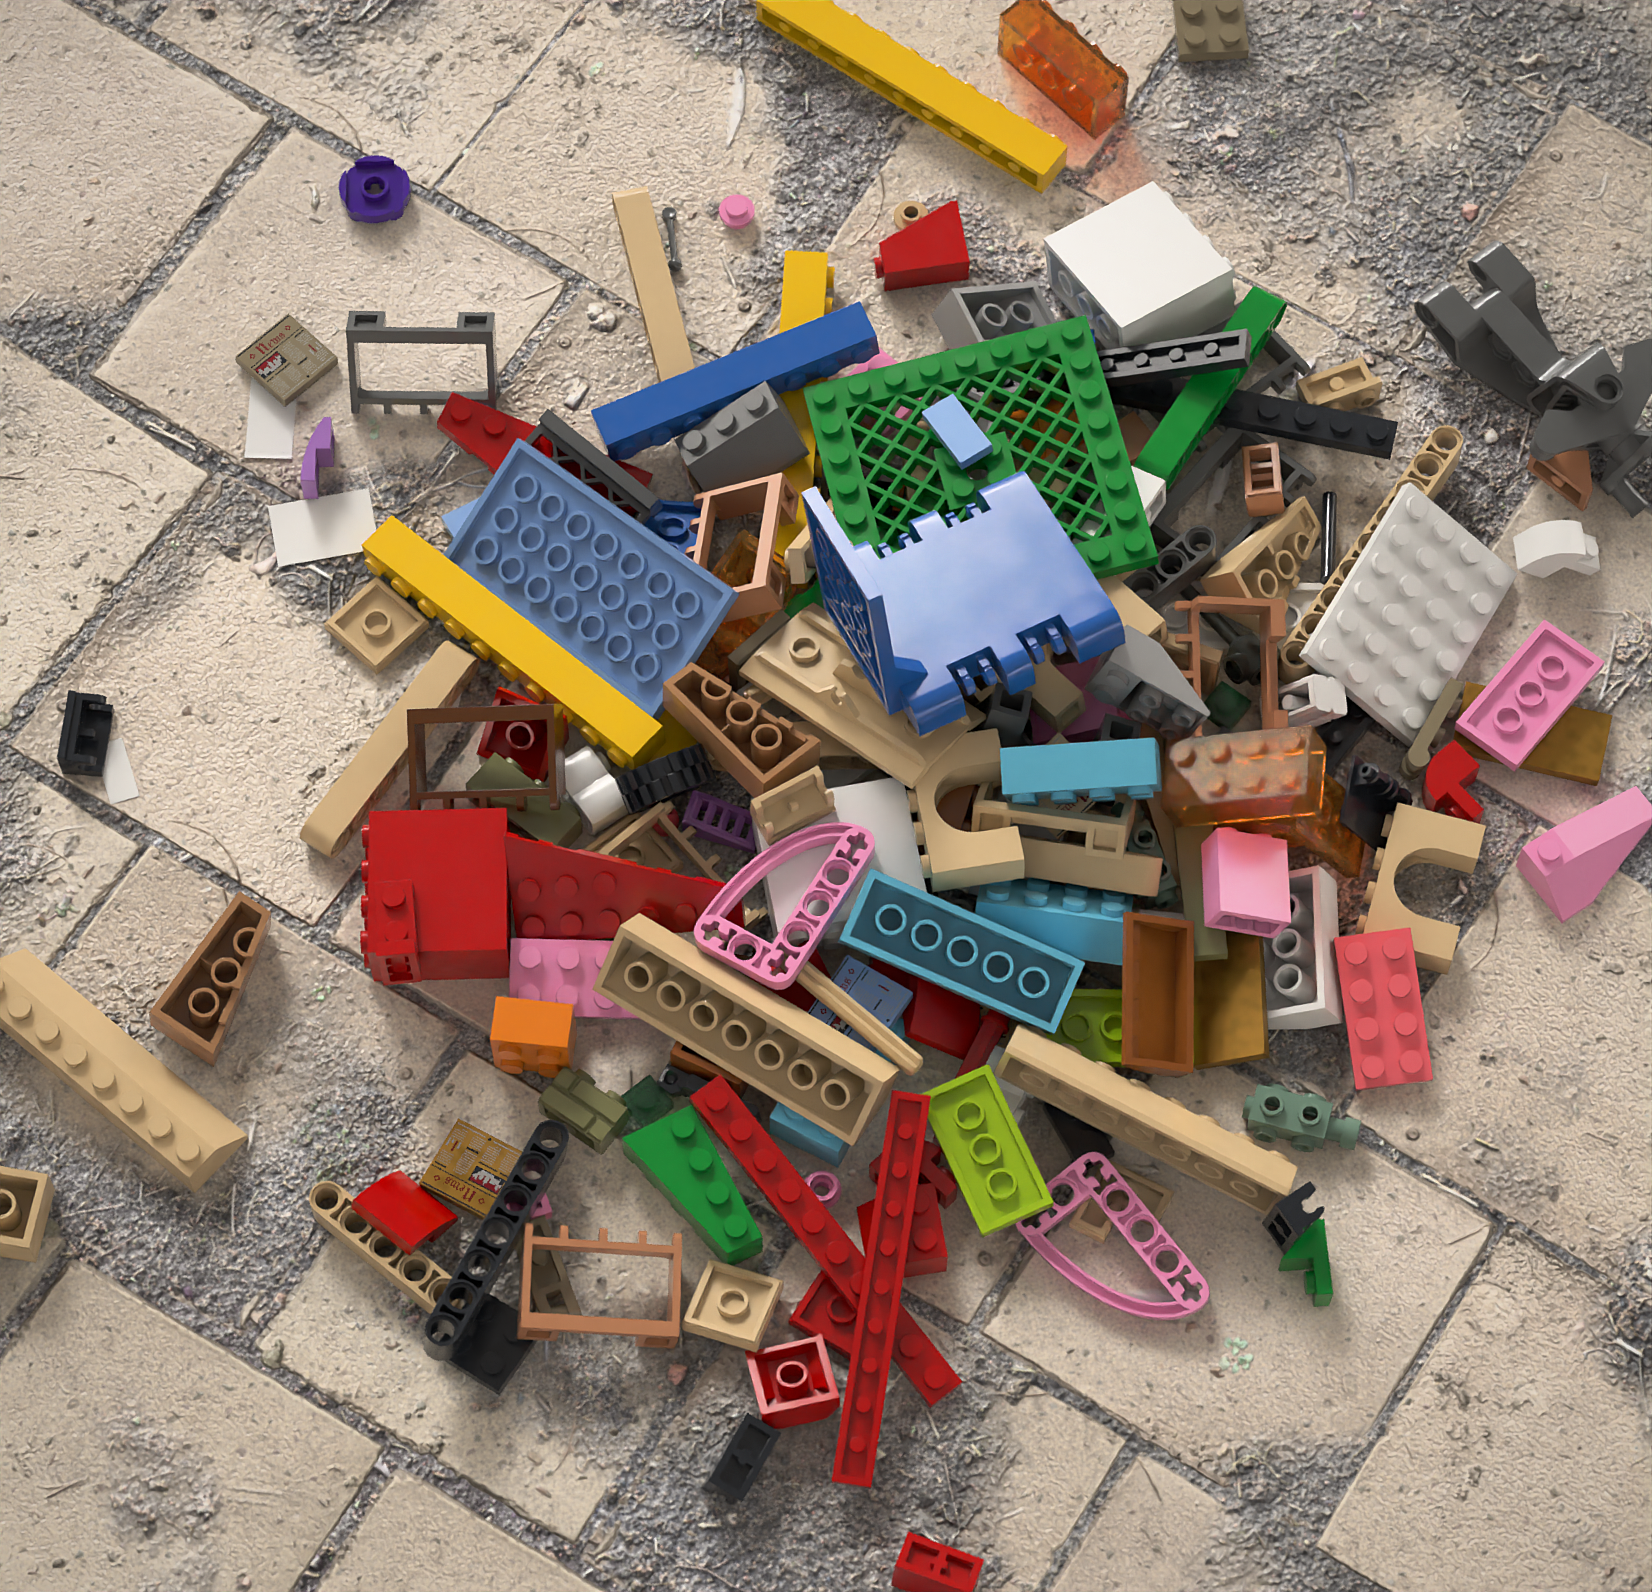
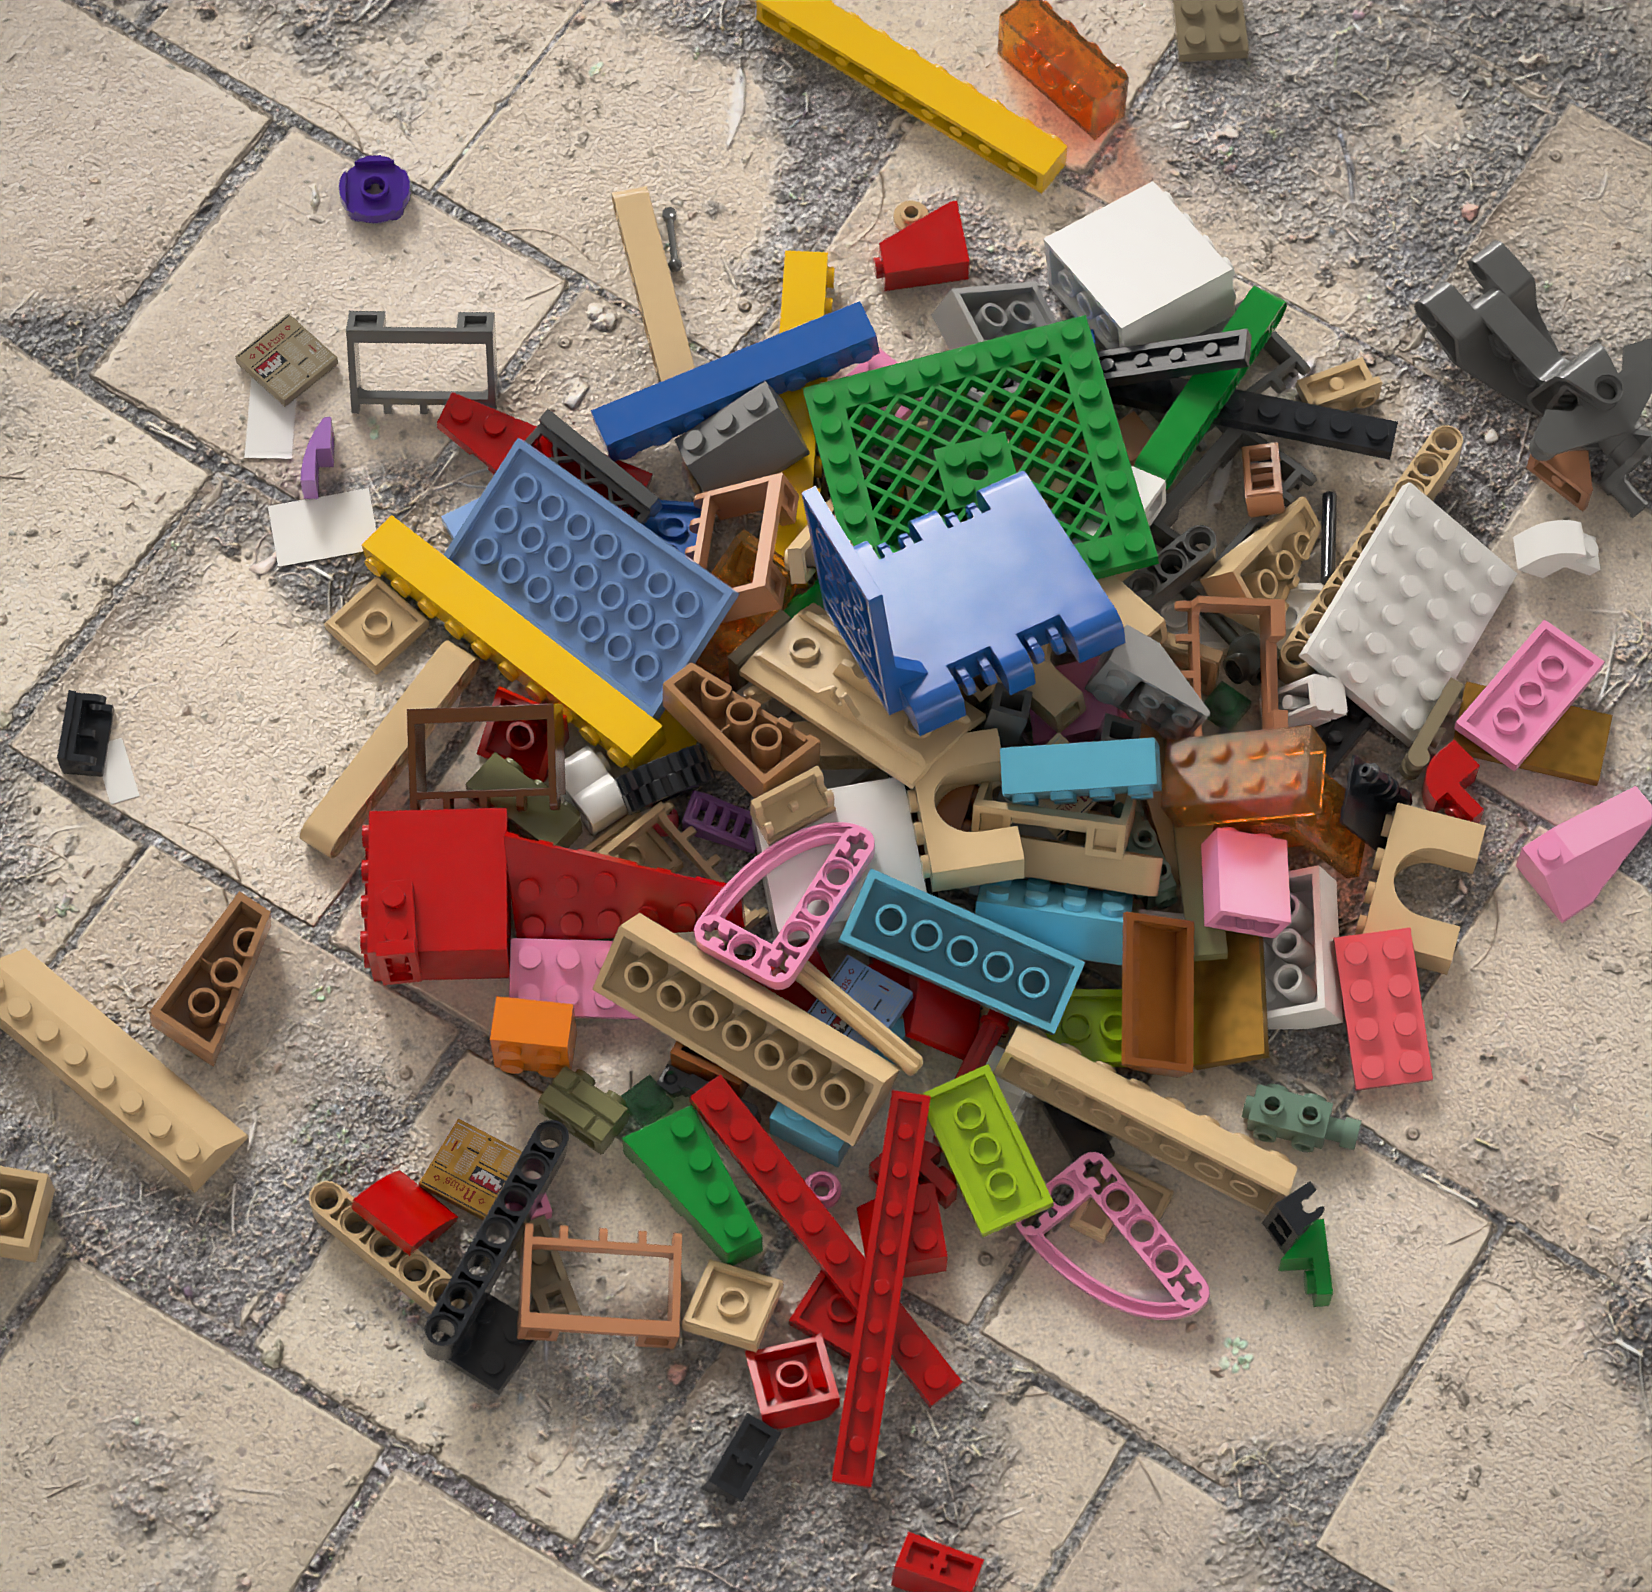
bright pink plate [719,195,755,229] -> none
light blue tile [922,394,993,470] -> none

